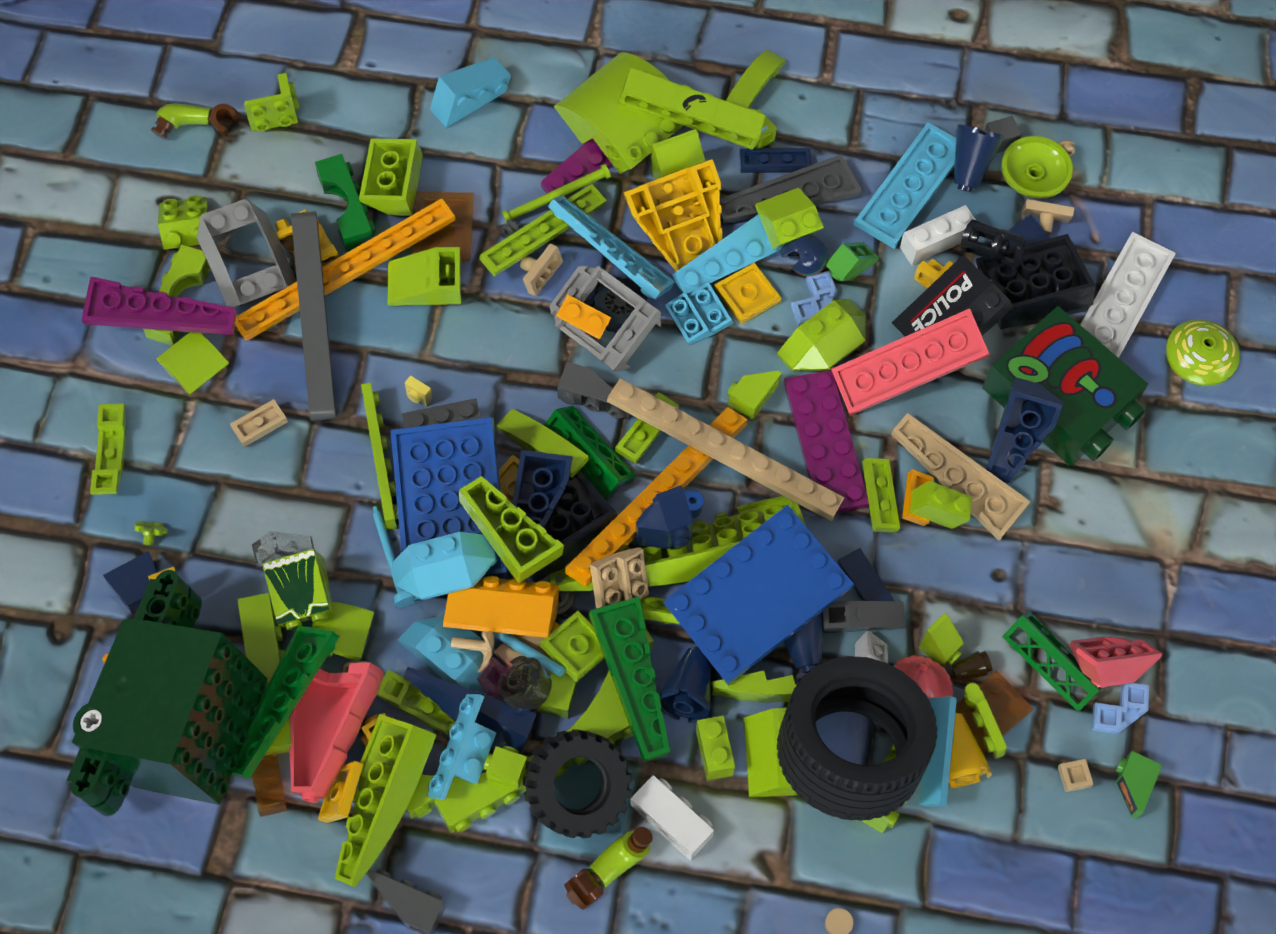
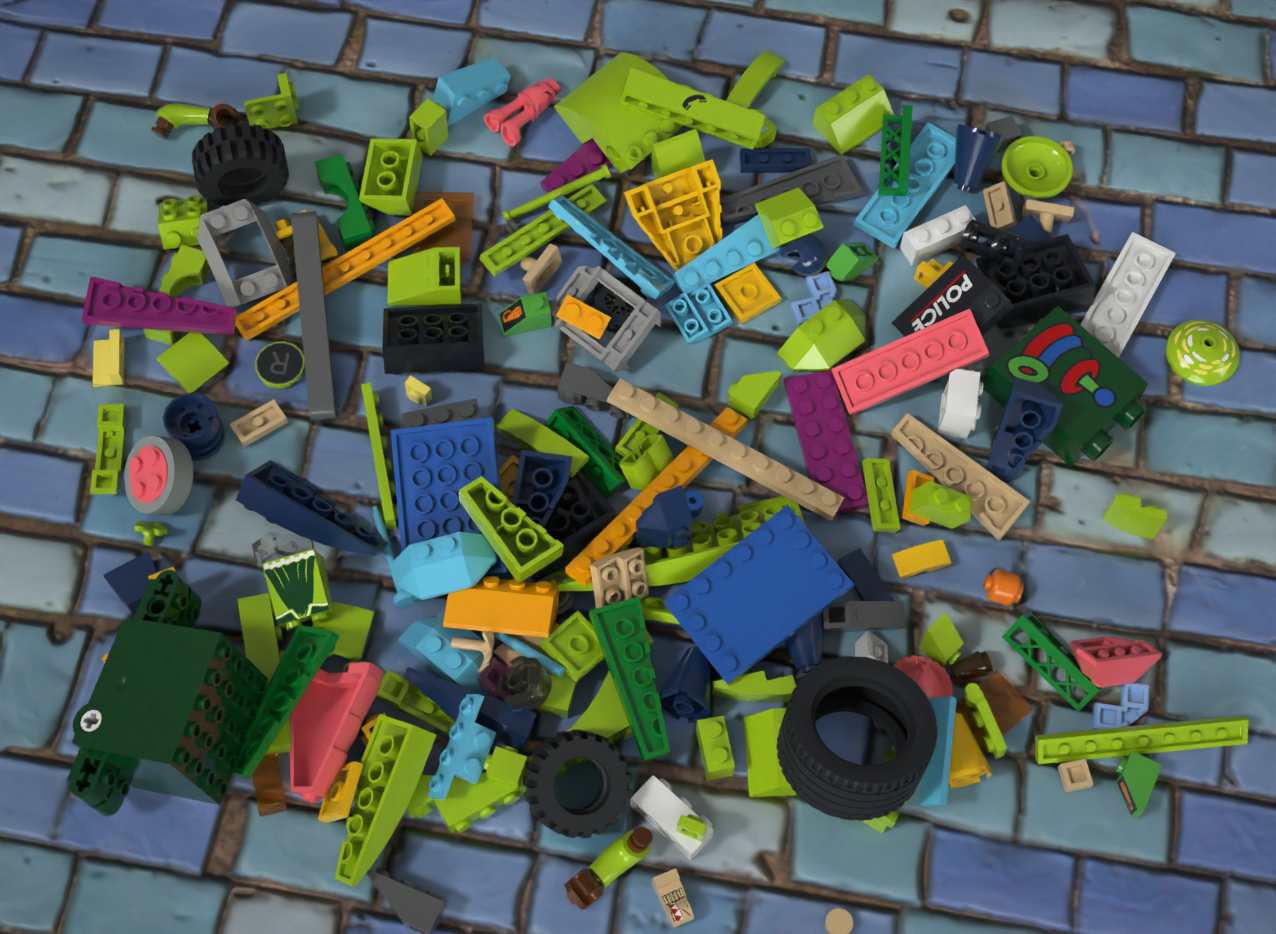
none -> light yellow panel [93,329,125,387]
none -> light grey wheel [124,436,194,515]
none -> dark blue wheel [163,393,226,461]
none -> black tyre [192,123,289,207]
none -> dark blue wedge [236,460,388,556]
none -> black tile [255,341,305,389]
none -> black slope [382,303,485,375]
none -> lime brick [409,98,449,156]
none -> coral piece [484,78,561,146]
none -> bright green slope [498,292,552,337]
none -> lime brick [619,434,674,490]
none -> tan leg [652,868,694,928]
none -> lime plate [676,814,707,842]
none -> lime slope [812,74,894,156]
none -> green fence [878,105,913,196]
none -> yellow slope [892,540,952,580]
none -> white hinge [937,364,984,439]
none -> orange head [982,569,1024,606]
none -> tan plate [983,181,1017,230]
none -> lime plate [1035,715,1249,764]
none -> lime slope [1103,493,1167,539]

